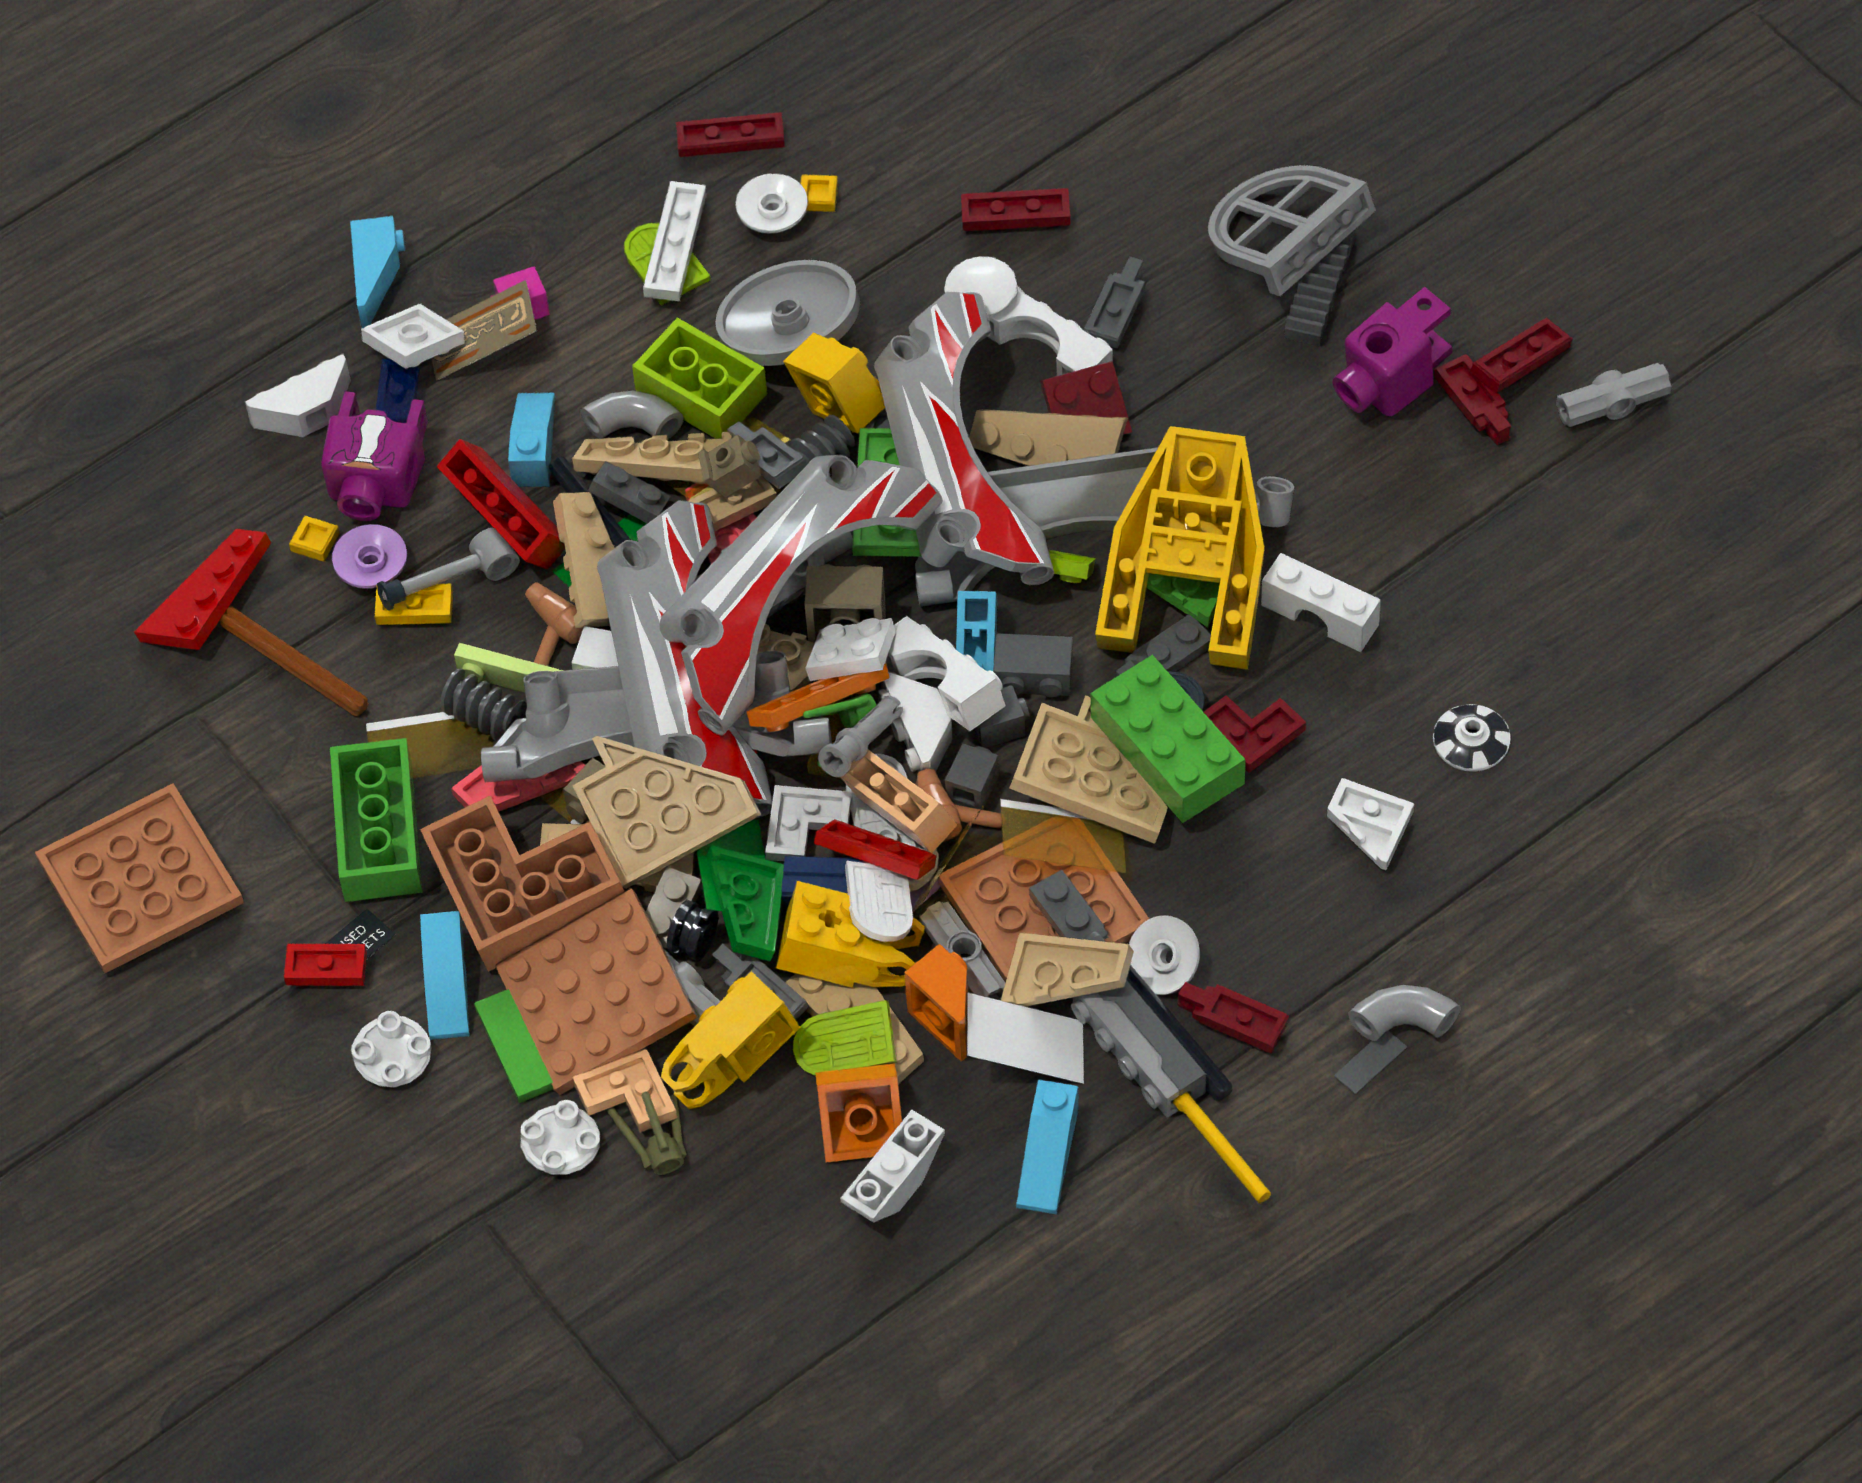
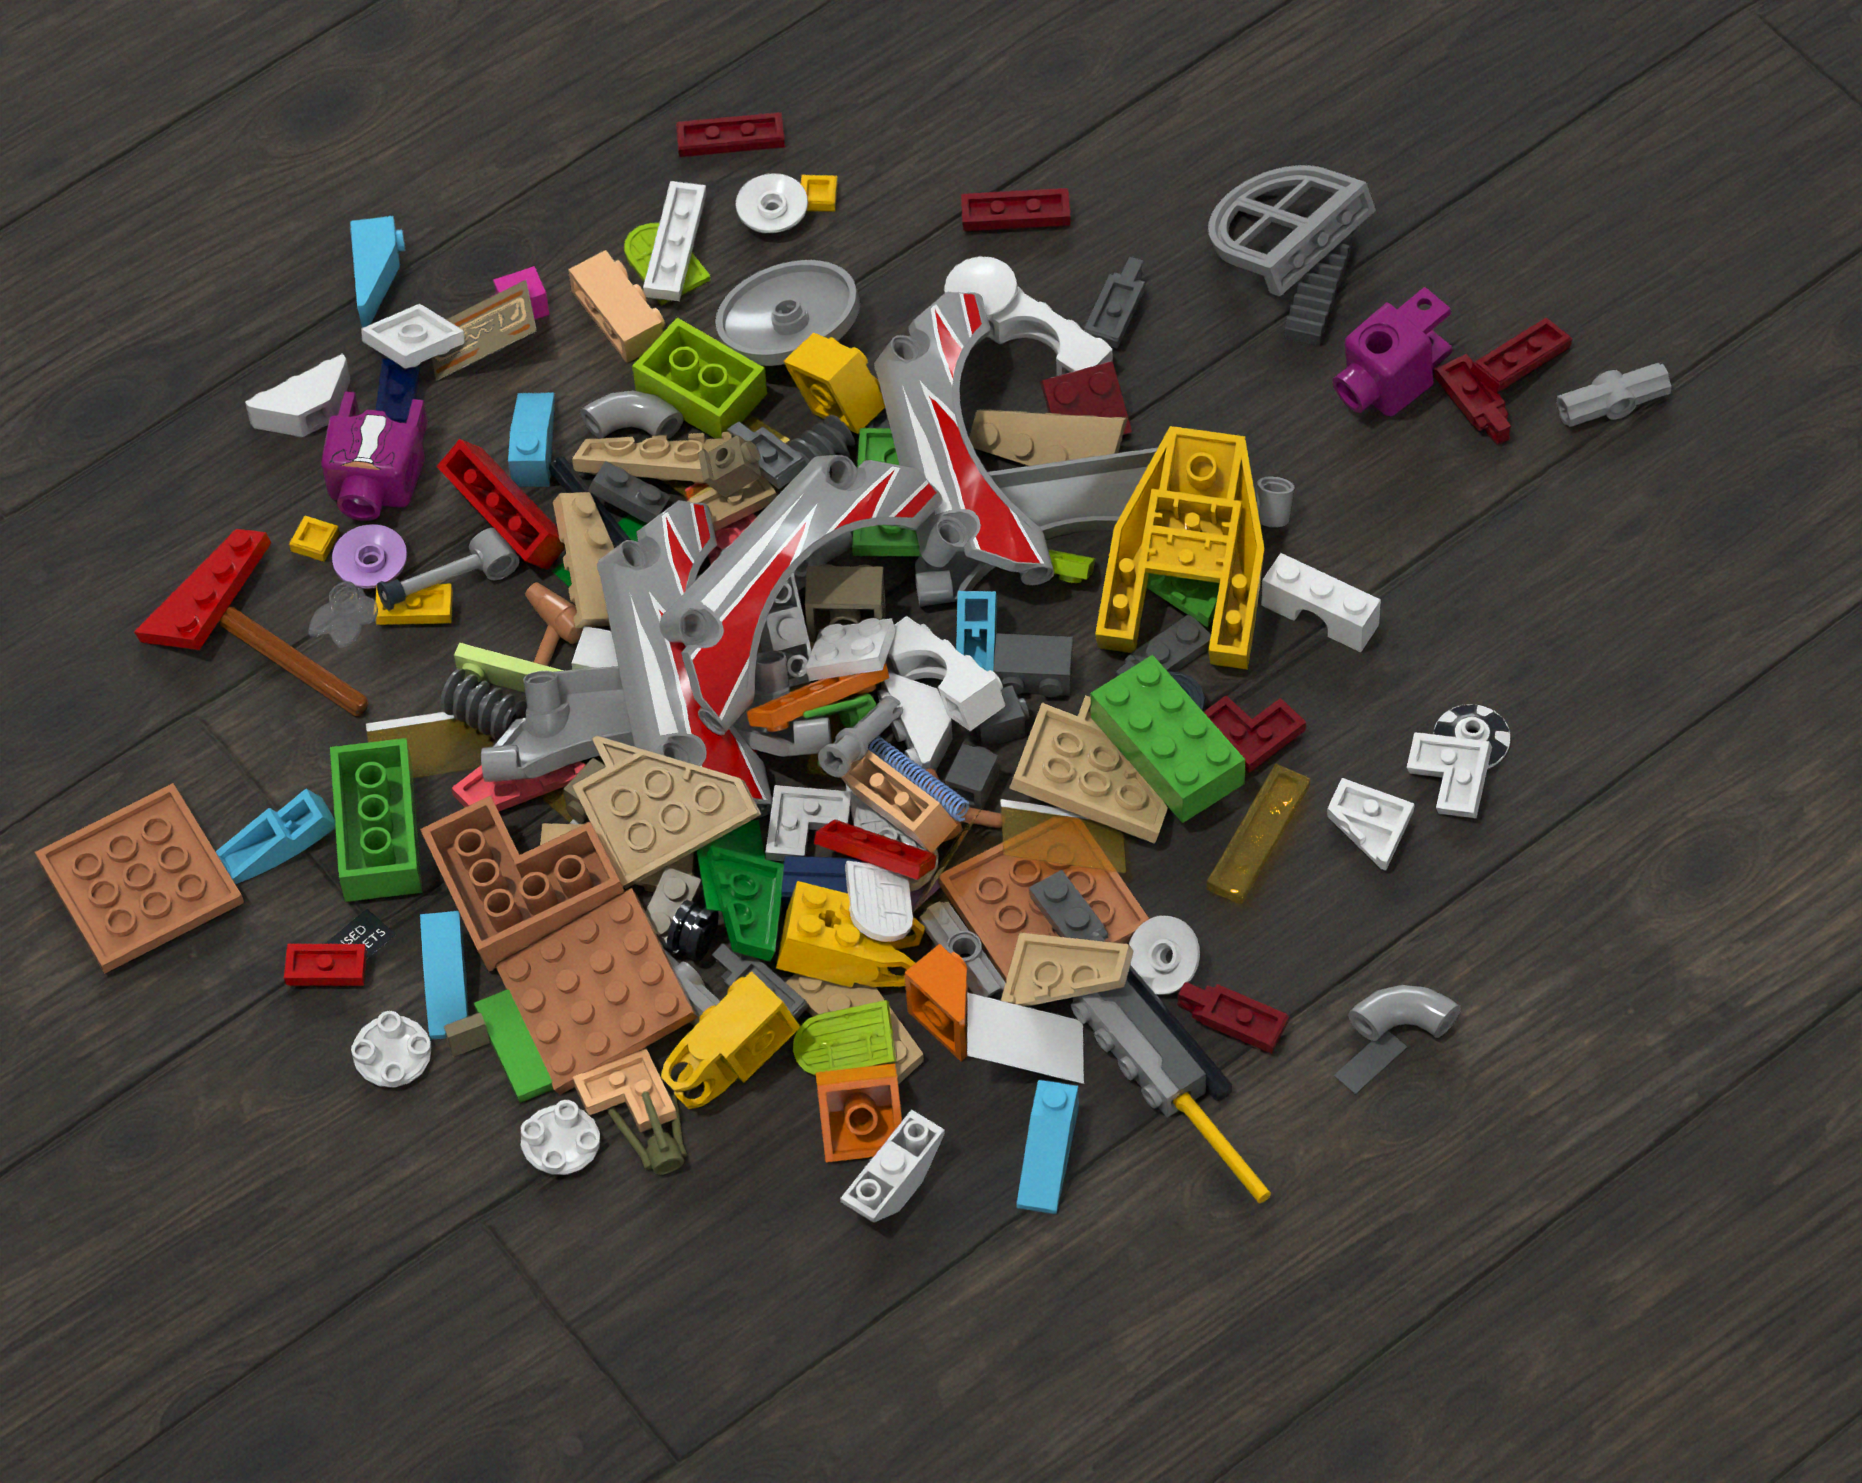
none -> medium azure slope [216,789,335,884]
none -> clear plate [309,581,378,648]
none -> dark tan tile [444,1013,490,1057]
none -> light nougat brick [568,250,665,363]
none -> white slope [760,573,812,687]
none -> light blue piece [869,735,969,822]
none -> clear yellow plate [1207,764,1310,905]
none -> white plate [1407,732,1492,818]

